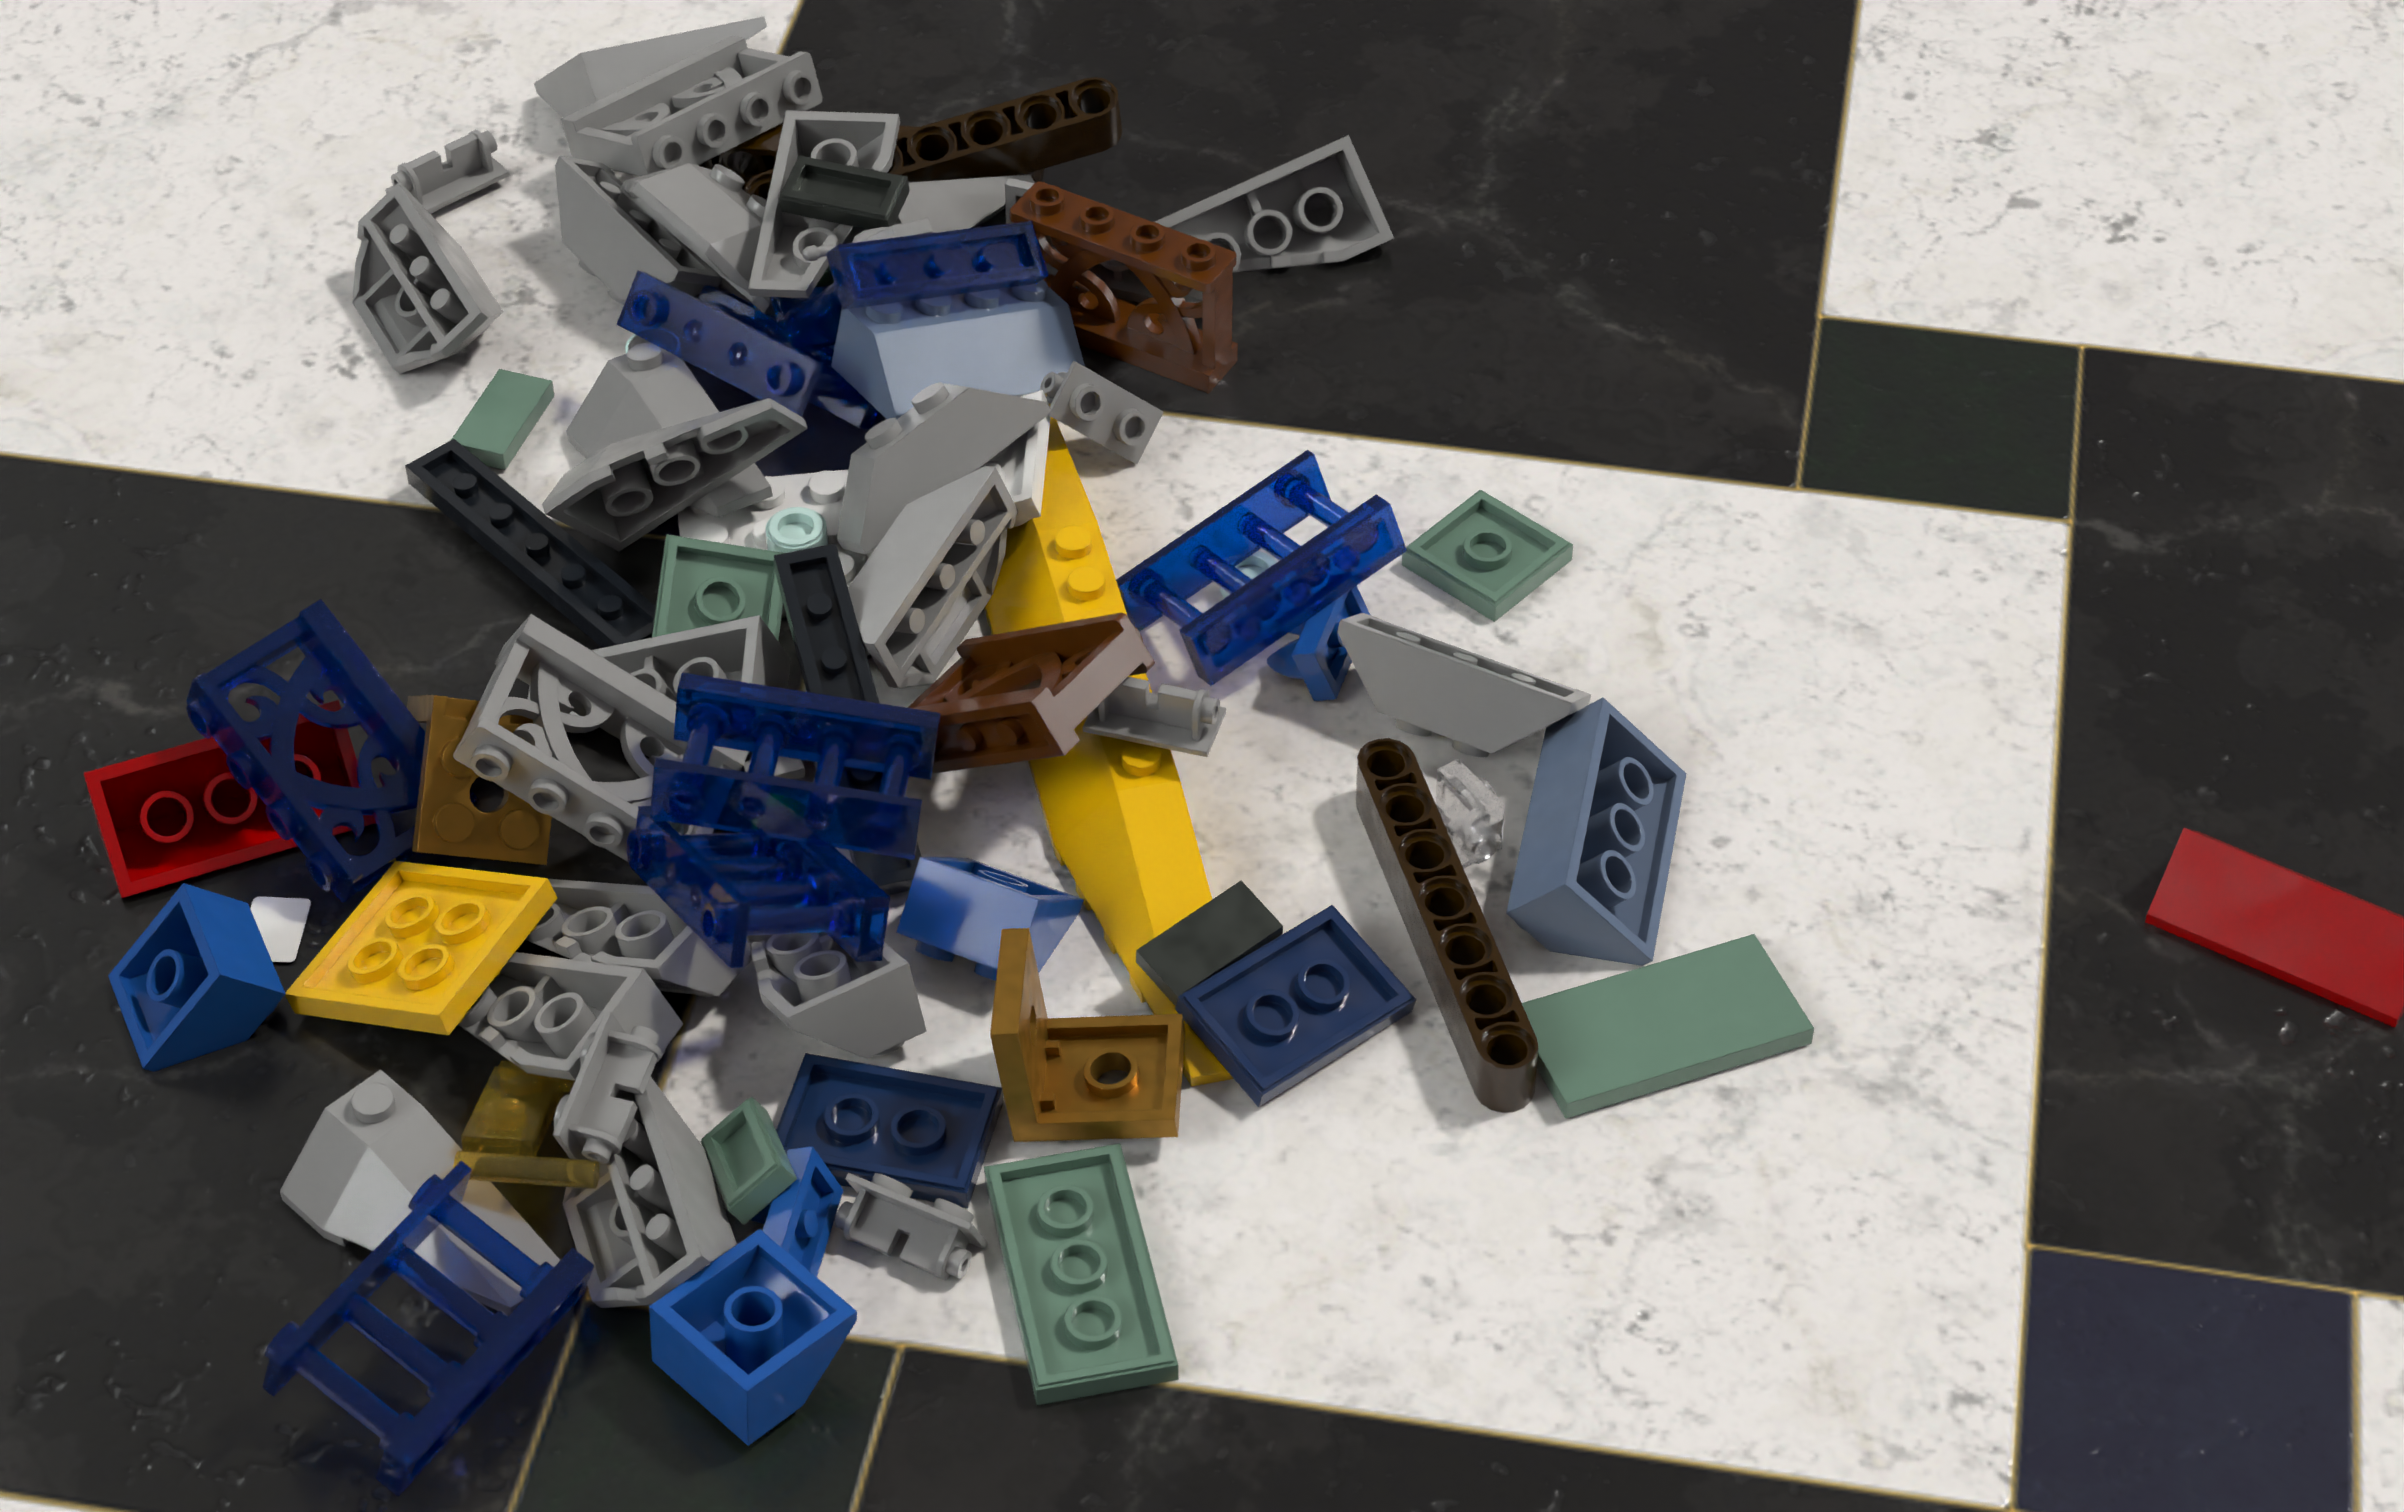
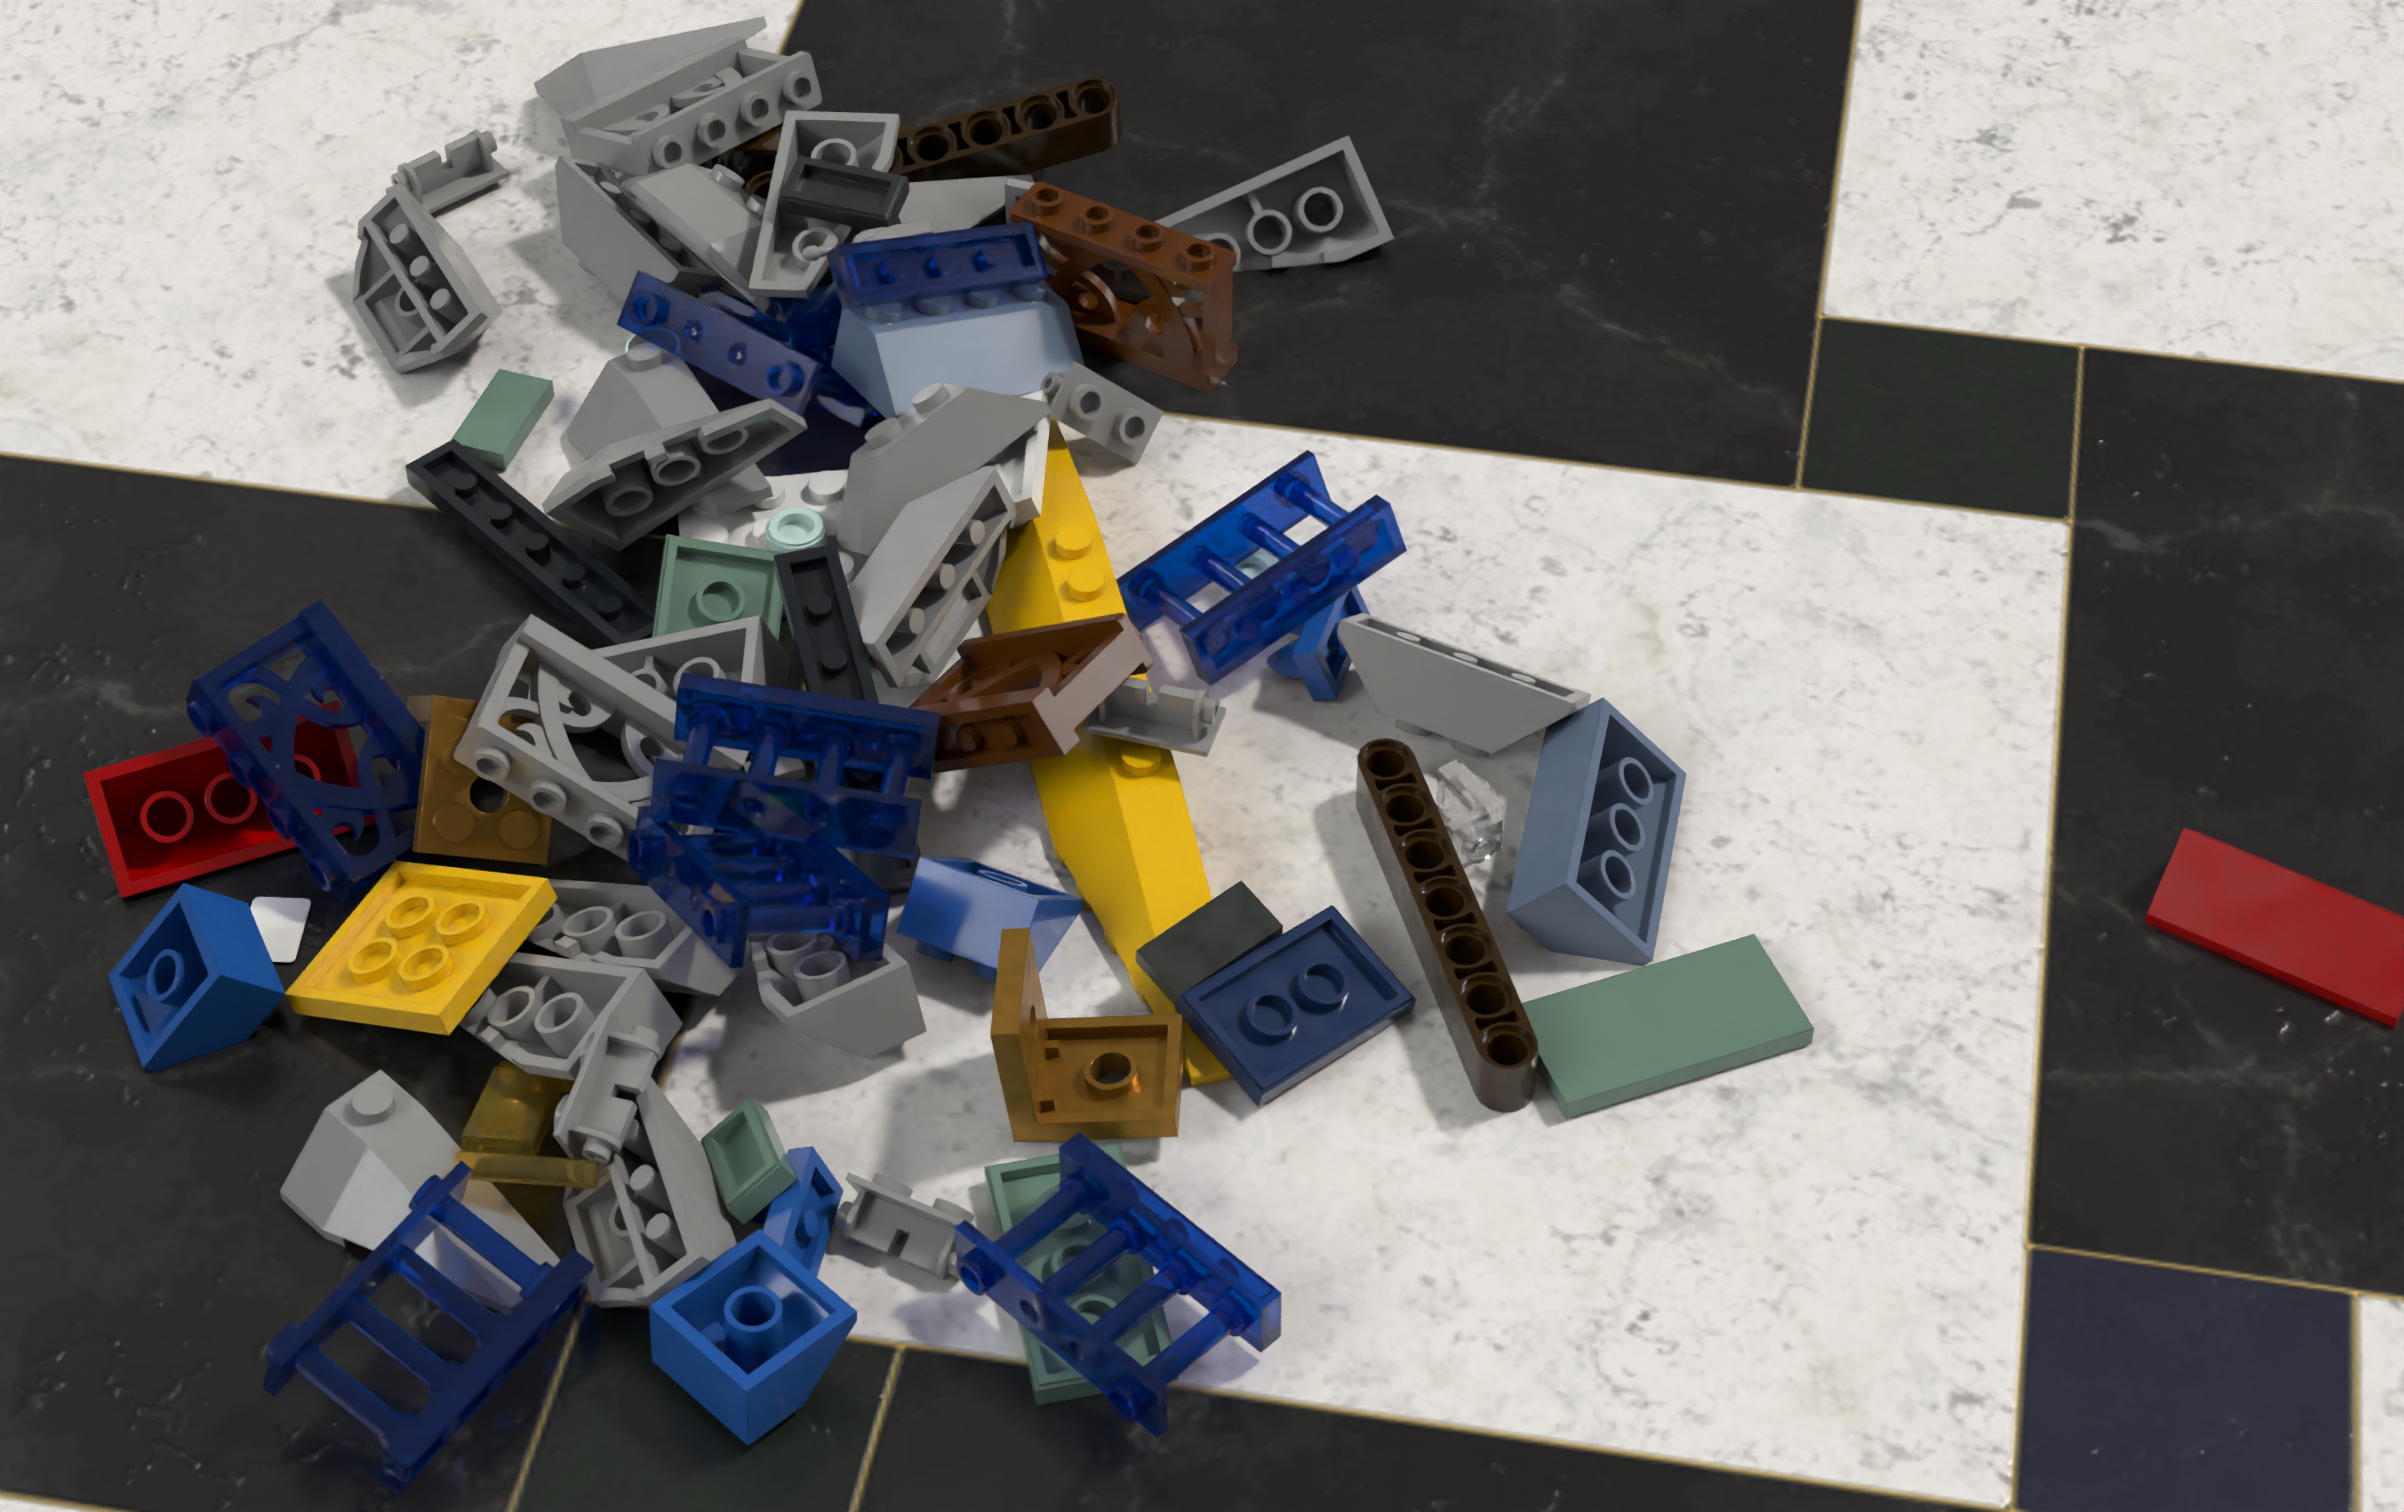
dark blue tile [776,1053,1003,1209] -> none
sand green tile [1402,489,1573,622] -> none
none -> clear blue fence [954,1132,1282,1438]

